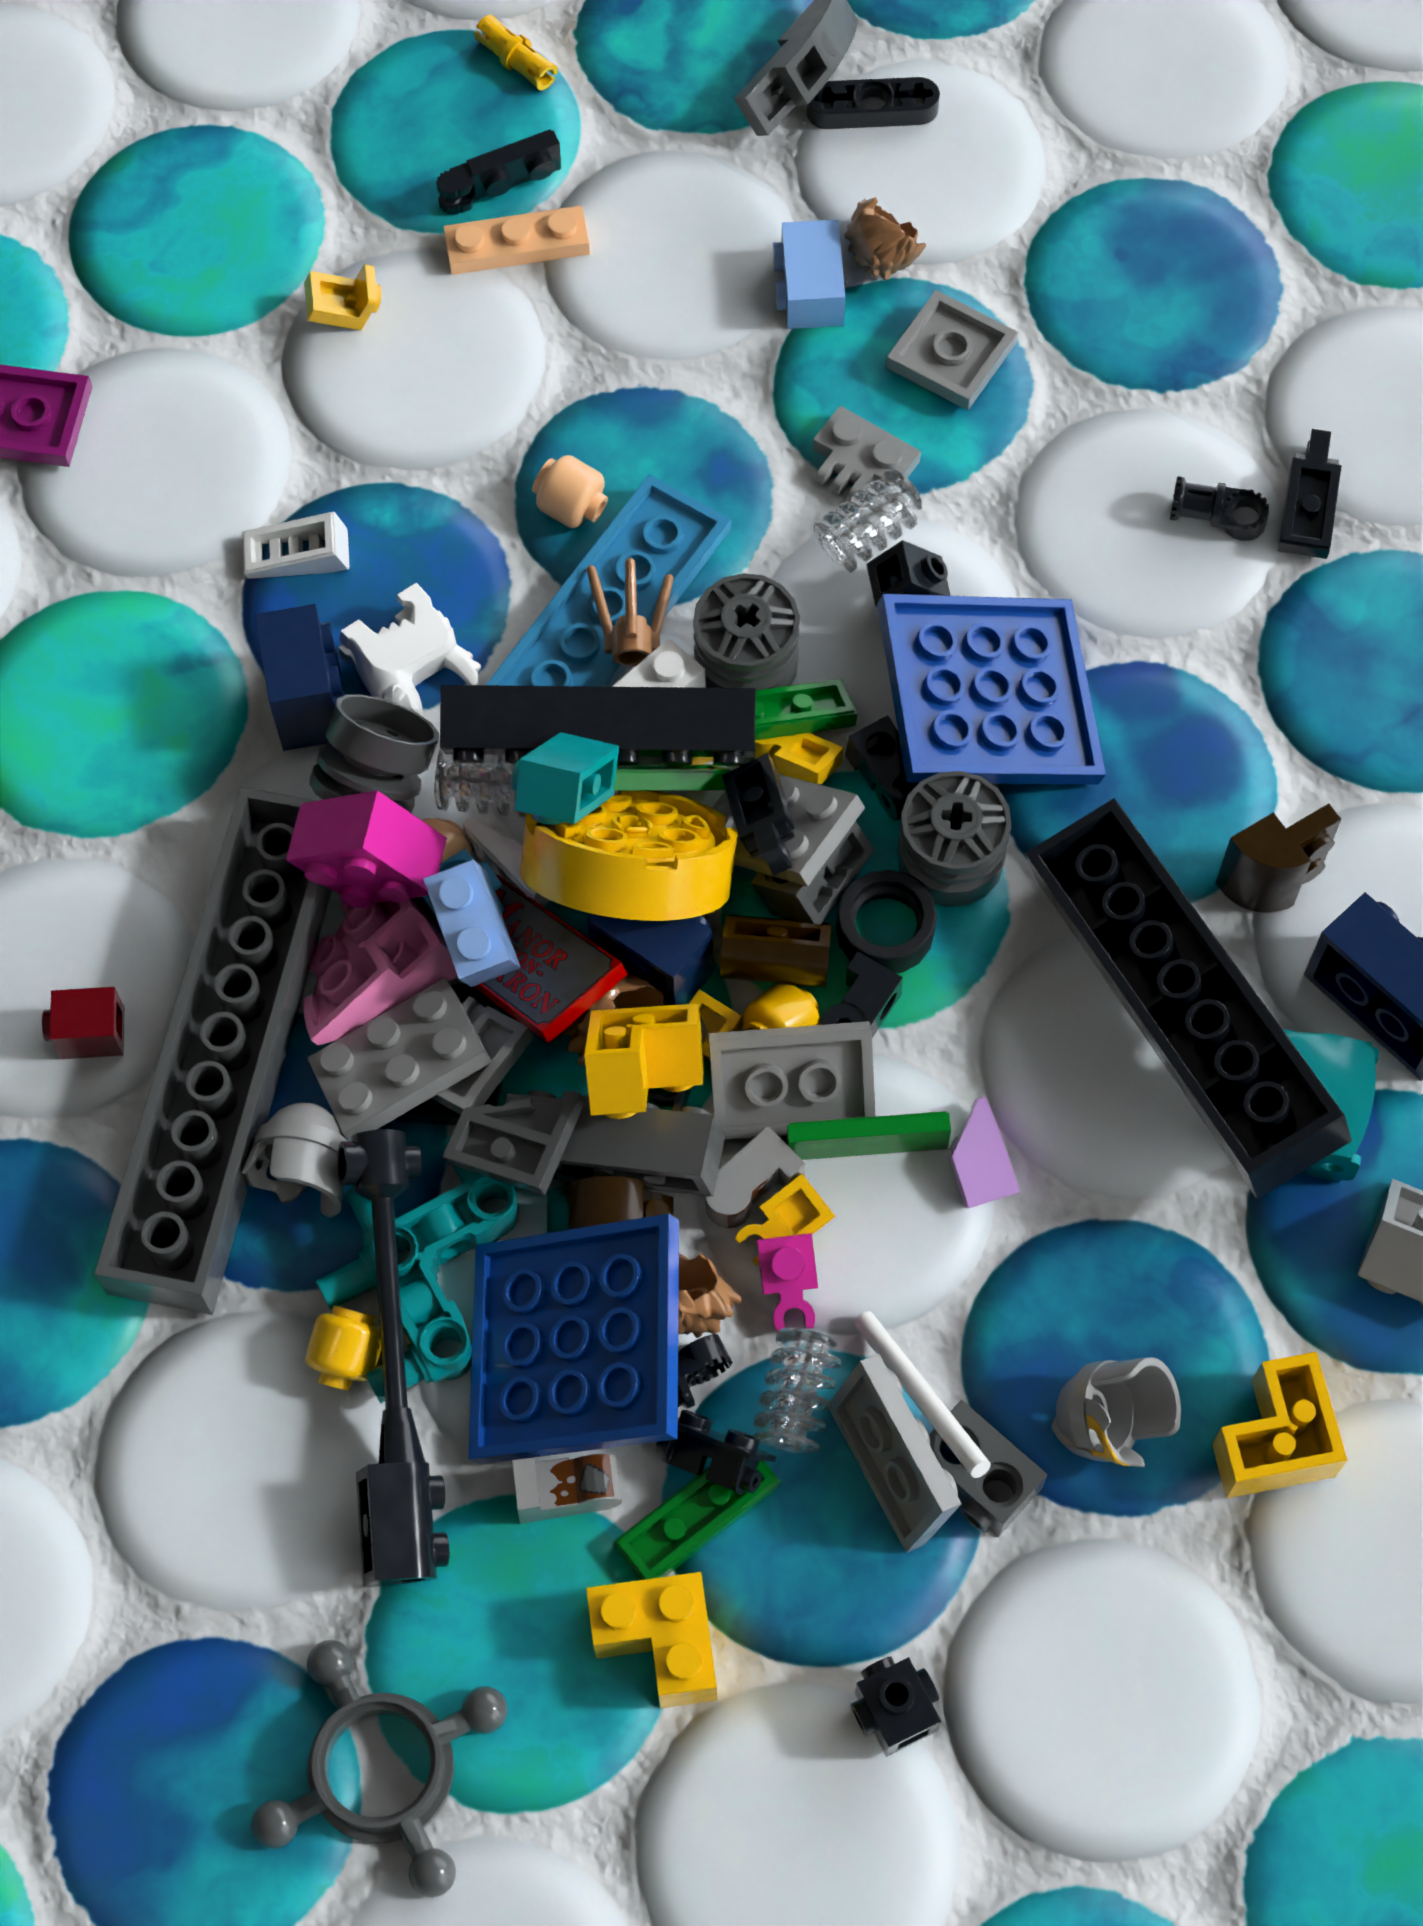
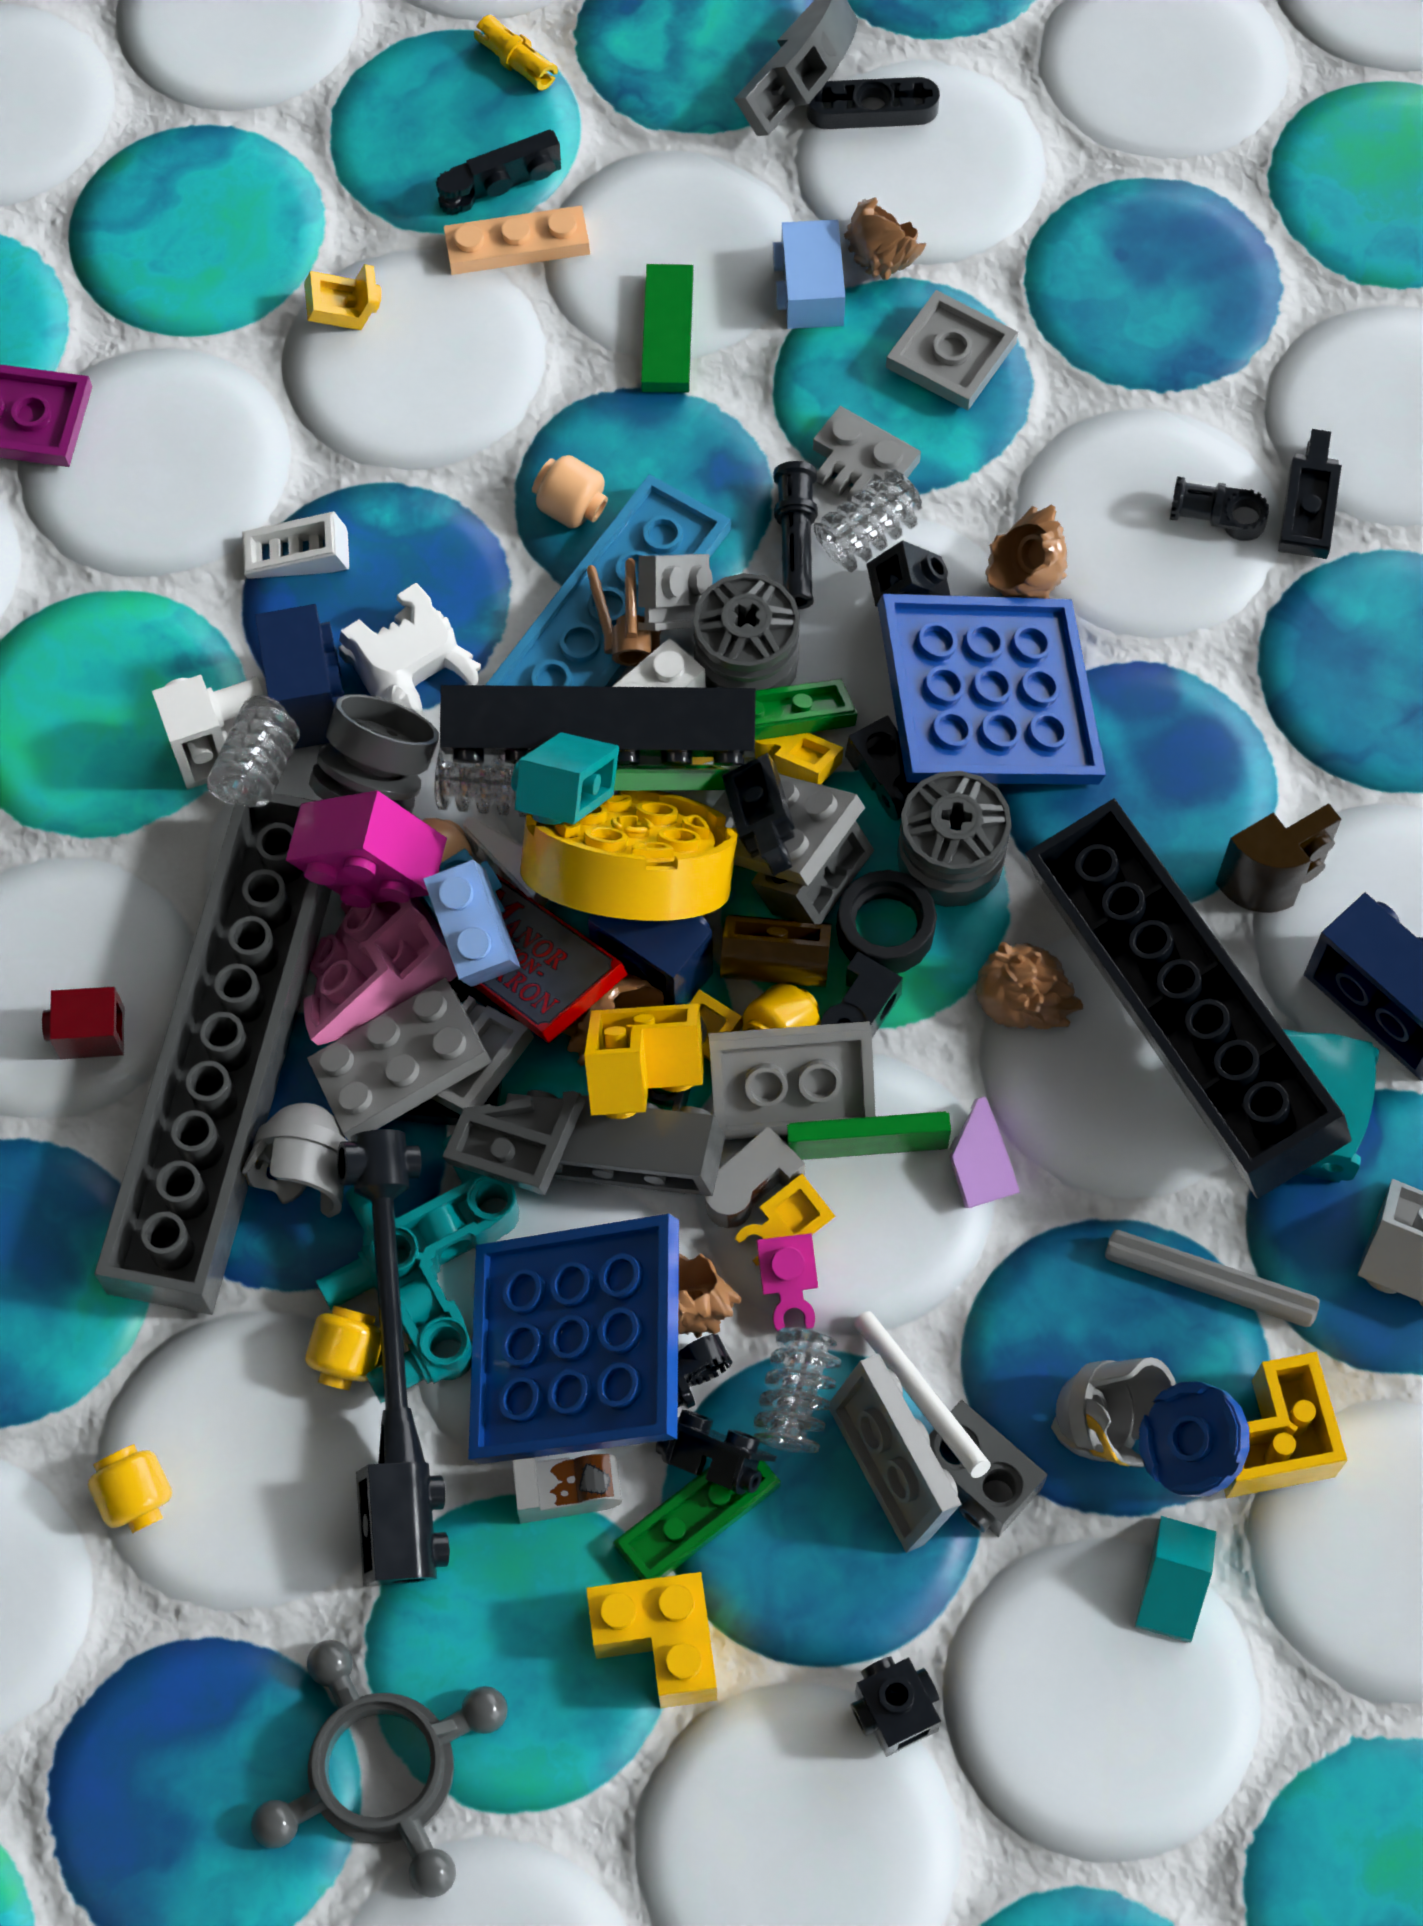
dark brown brick [547,1176,674,1233] -> none
none -> yellow head [87,1444,172,1534]
none -> white brick [152,675,275,790]
none -> clear piece [207,695,300,807]
none -> light grey plate [638,554,713,631]
none -> green tile [641,264,694,393]
none -> black pin [773,461,818,610]
none -> medium nougat hair [975,942,1083,1029]
none -> medium nougat hair [985,504,1068,599]
none -> light grey axle [1105,1230,1320,1327]
none -> teal slope [1134,1516,1216,1643]
none -> blue tile [1139,1382,1250,1497]

